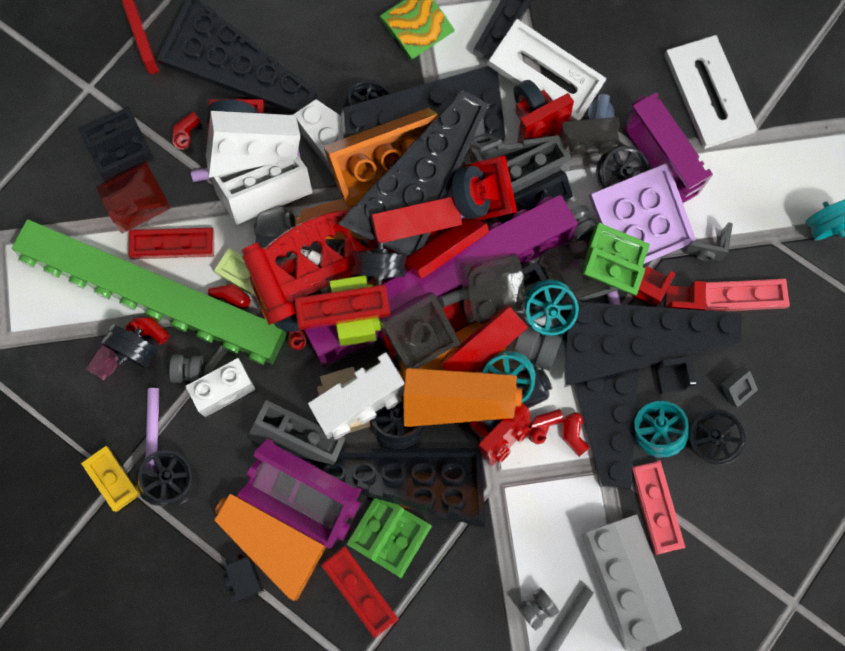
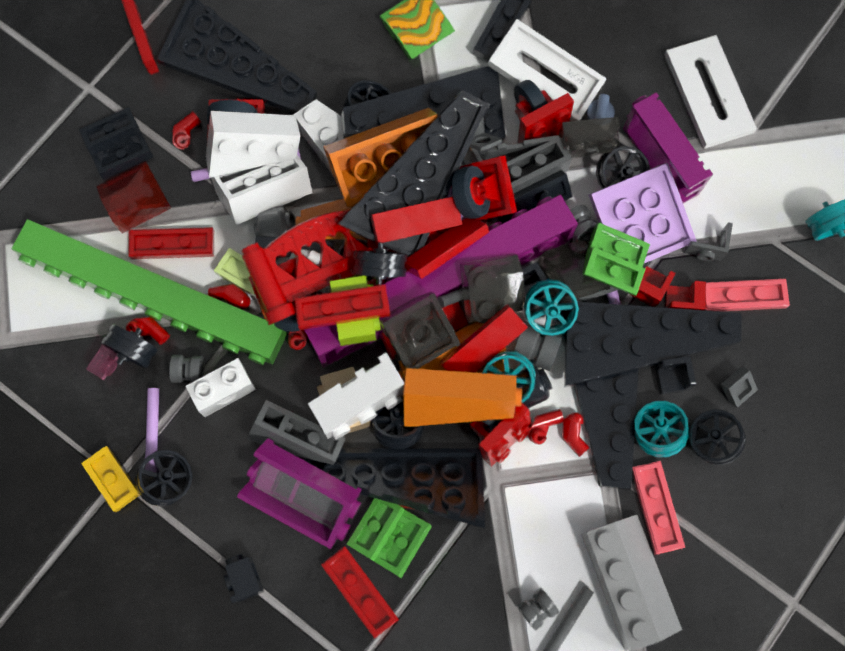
orange slope [215,494,326,601] -> none

